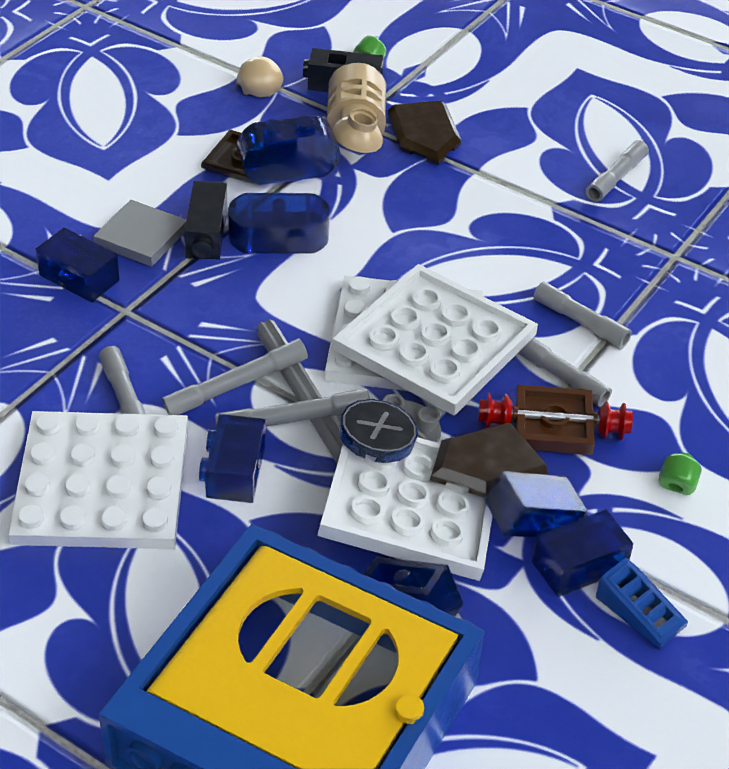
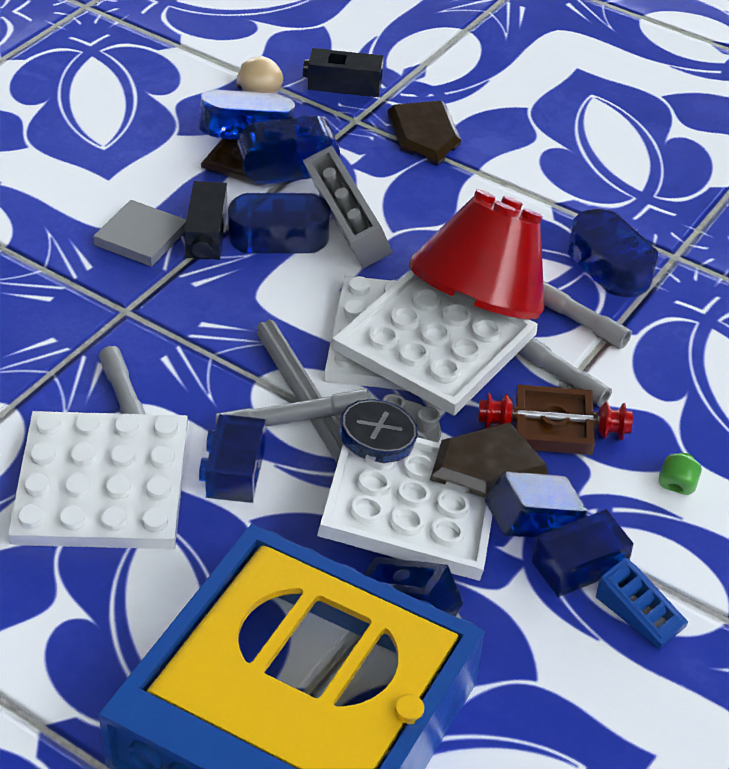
clear blue brick [35,227,120,302] -> none
light grey piece [162,338,308,415] -> none
tan cylinder [326,63,386,153] -> none
bright green piece [353,35,386,59] -> none
light grey piece [586,140,649,202] -> none
none -> clear blue brick [198,90,295,141]
none -> light grey brick [303,145,393,269]
none -> red cone [409,189,545,319]
none -> clear blue brick [568,209,658,297]

